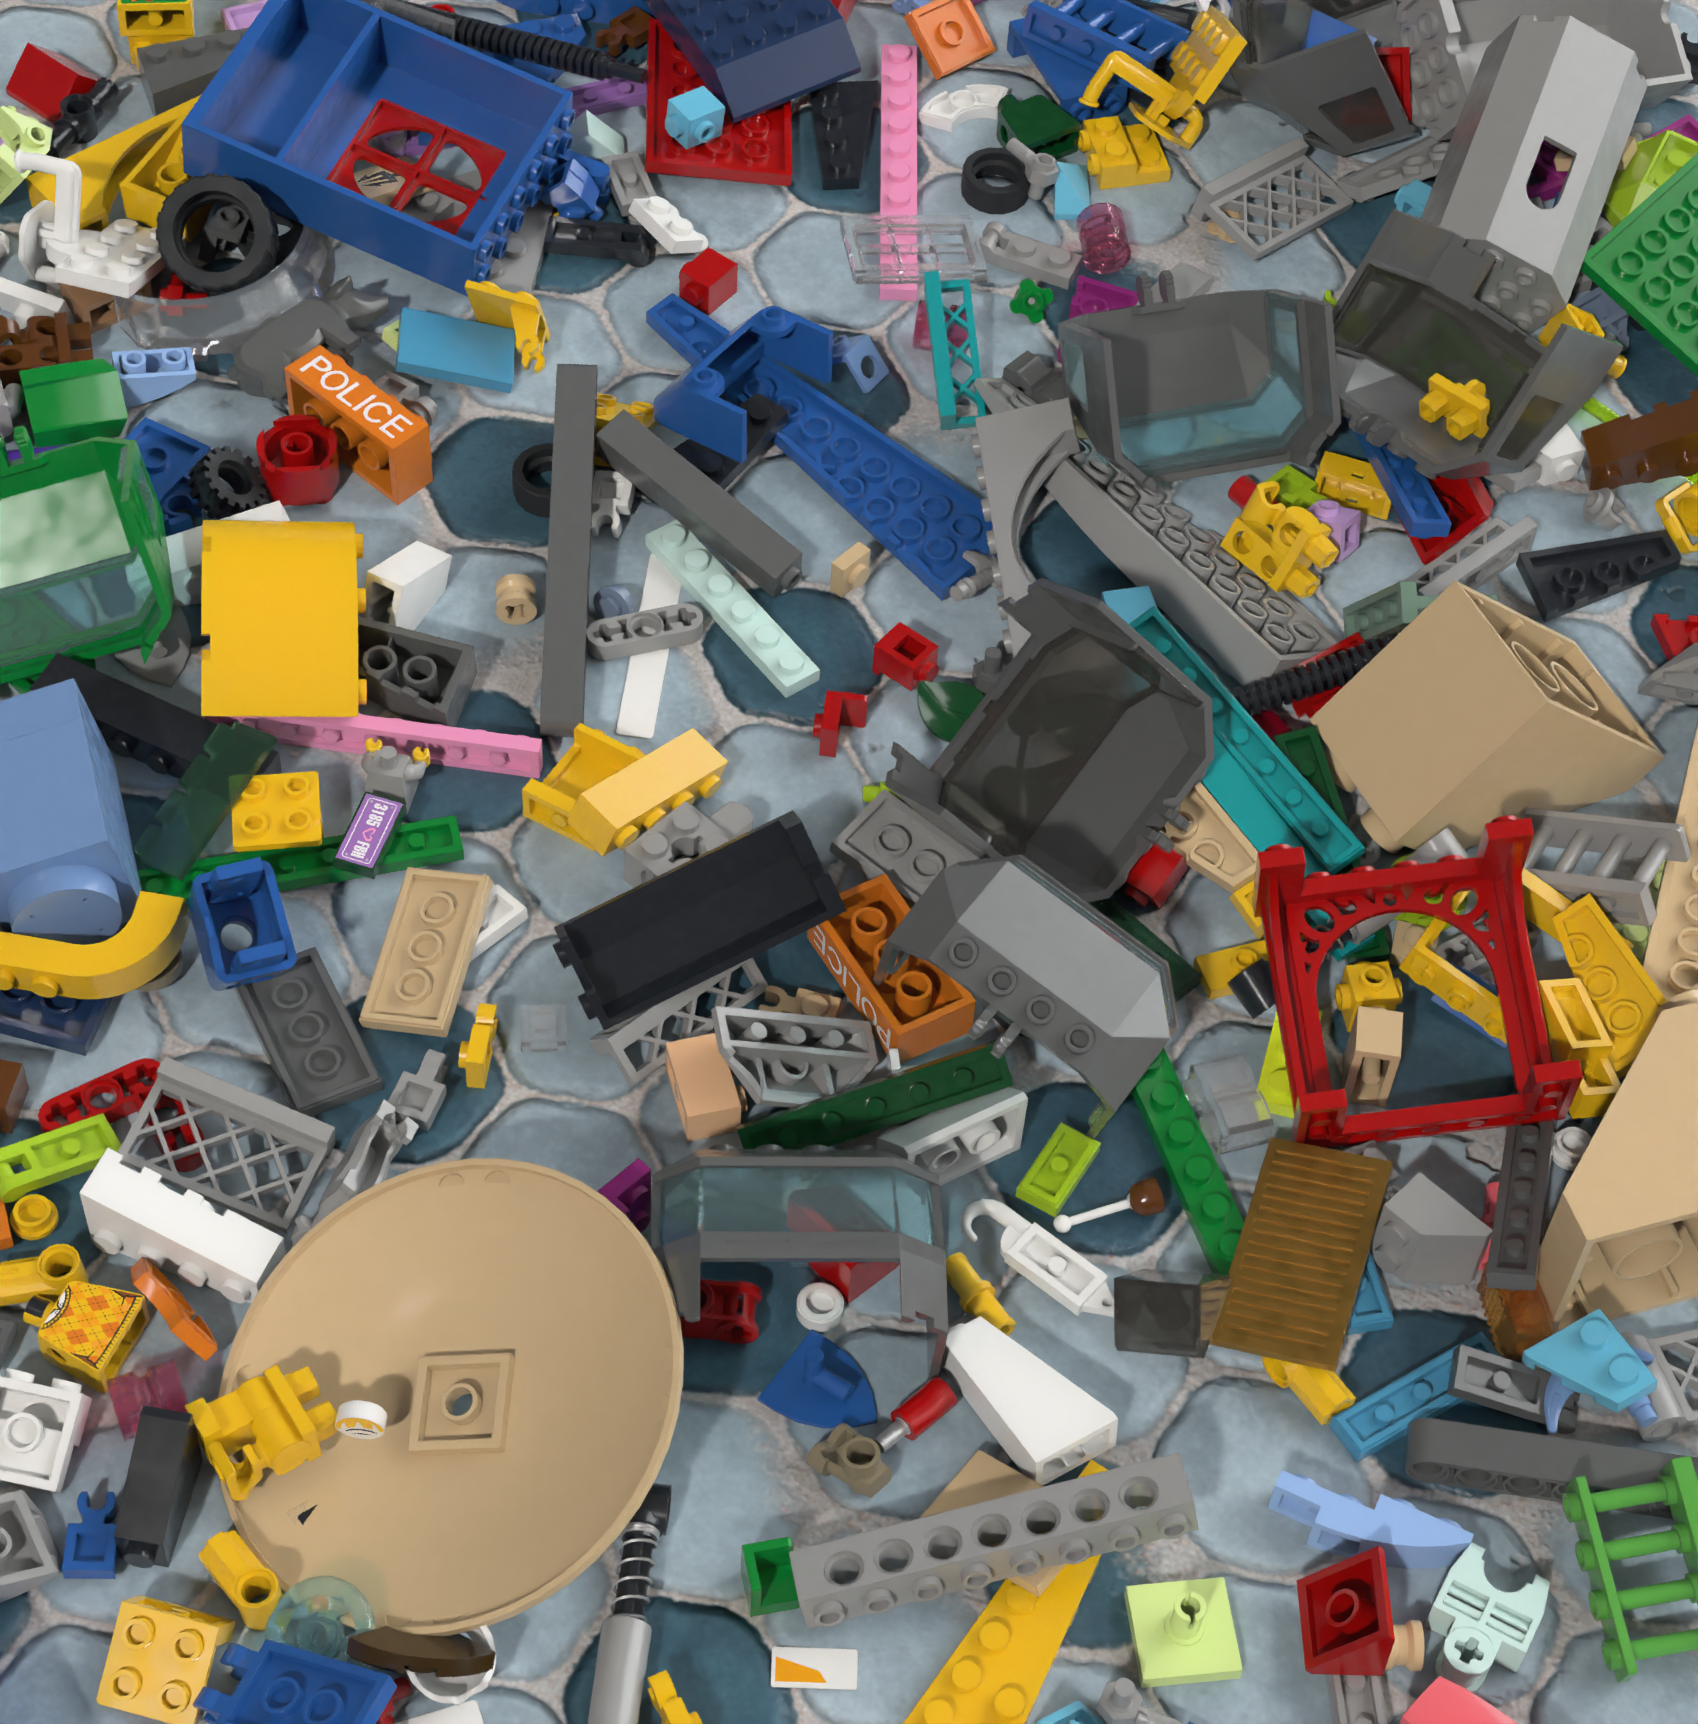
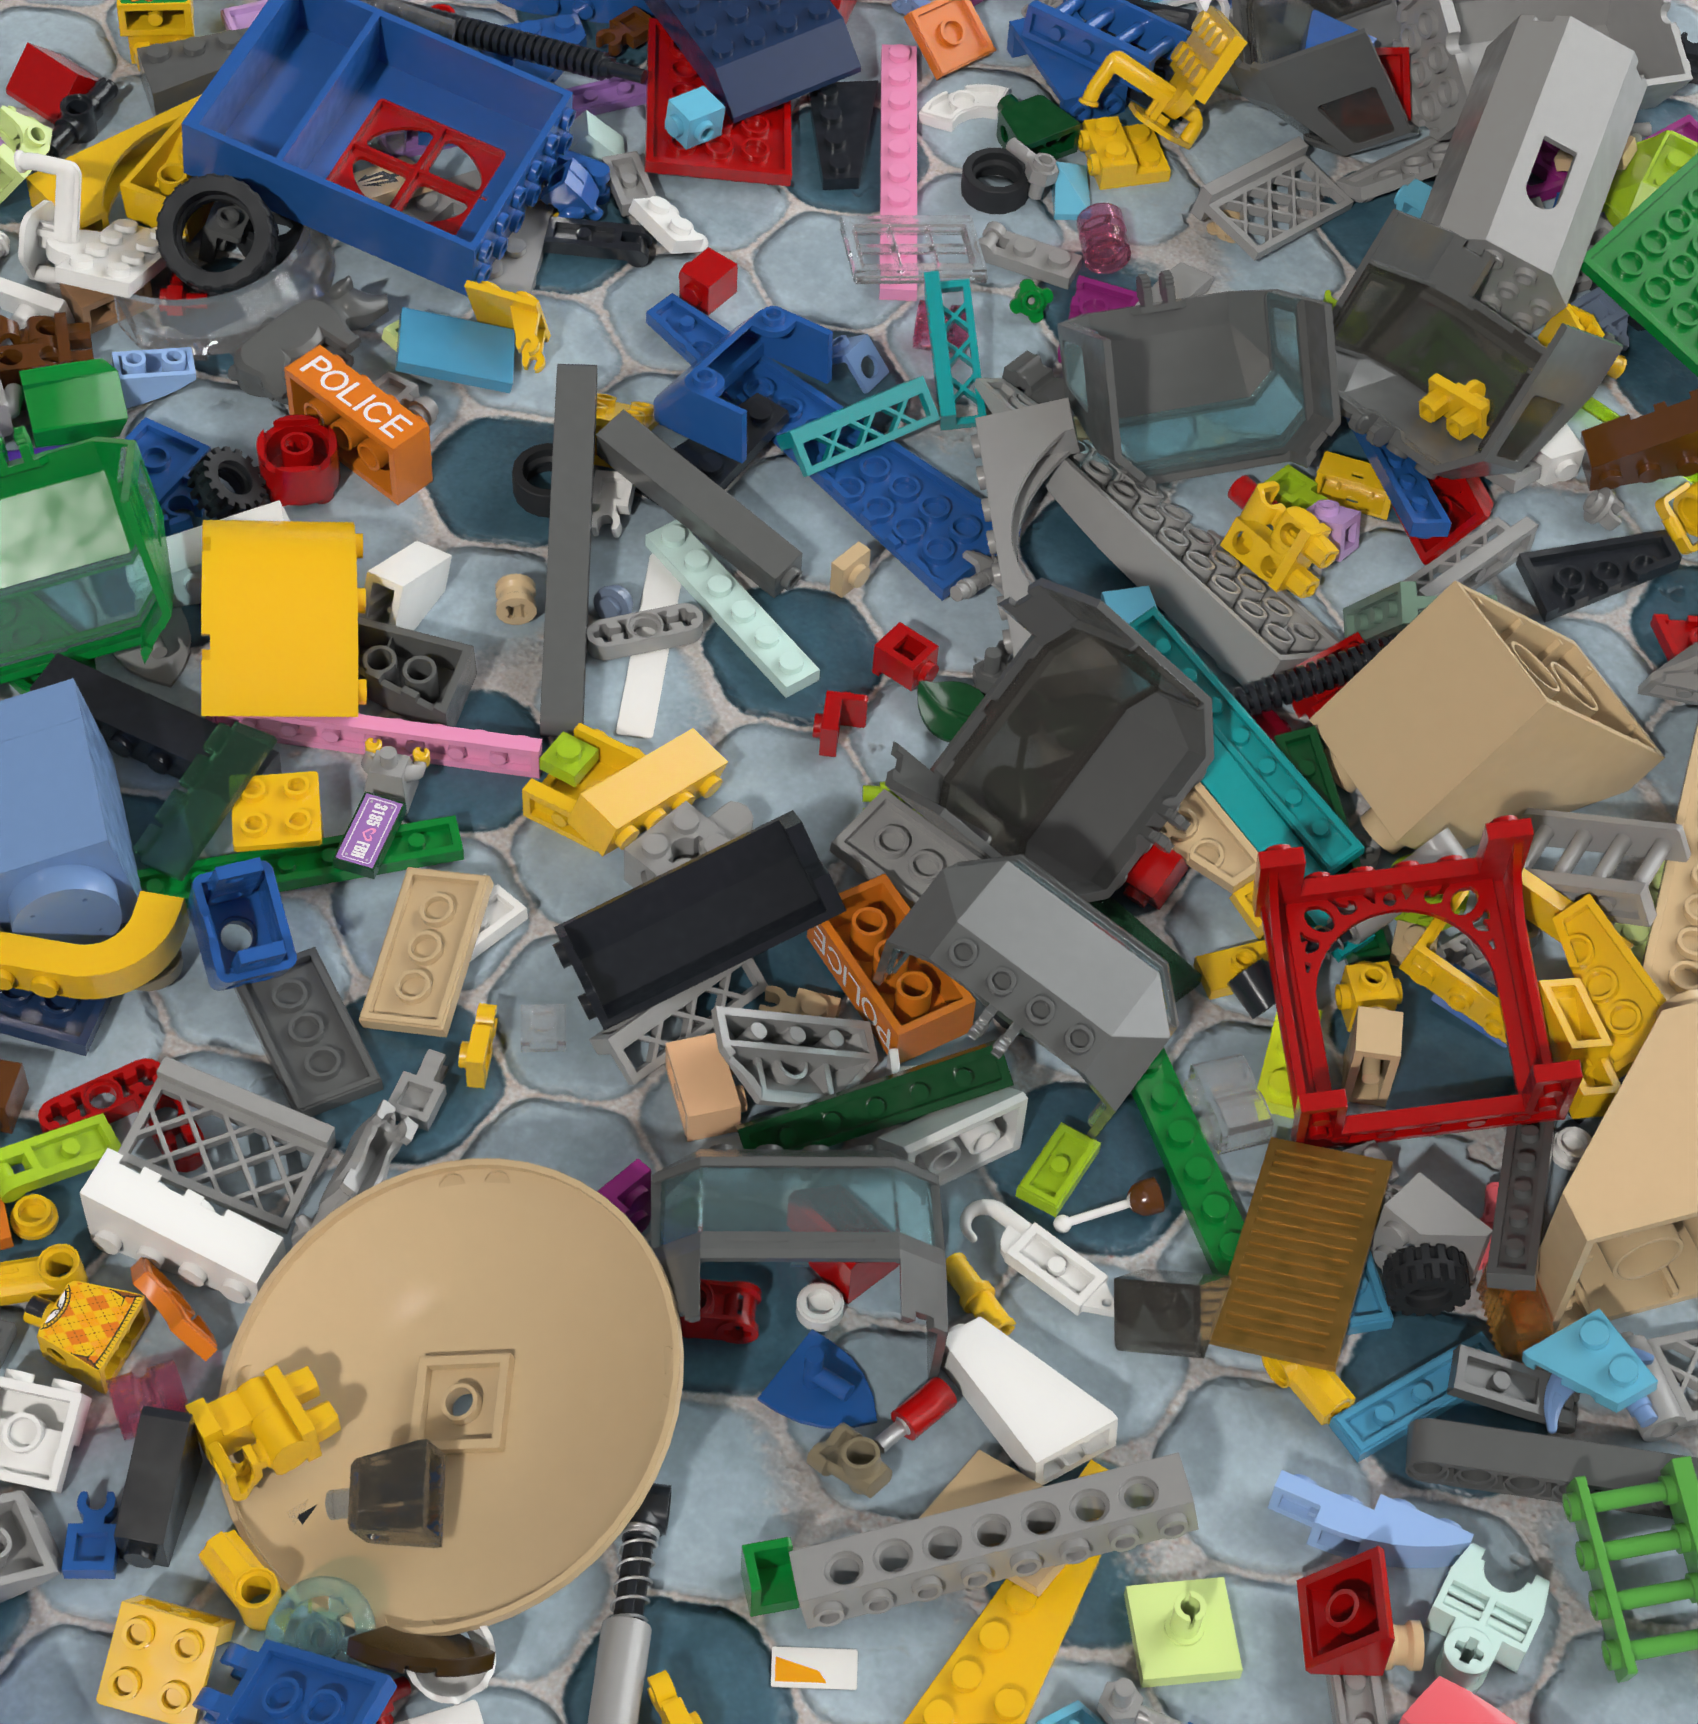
white tile [335,1400,387,1439] -> none
none -> clear smoke torso [325,1439,446,1548]
none -> lime plate [539,731,599,787]
none -> teal fence [776,376,940,477]
none -> black tyre [1382,1244,1471,1316]

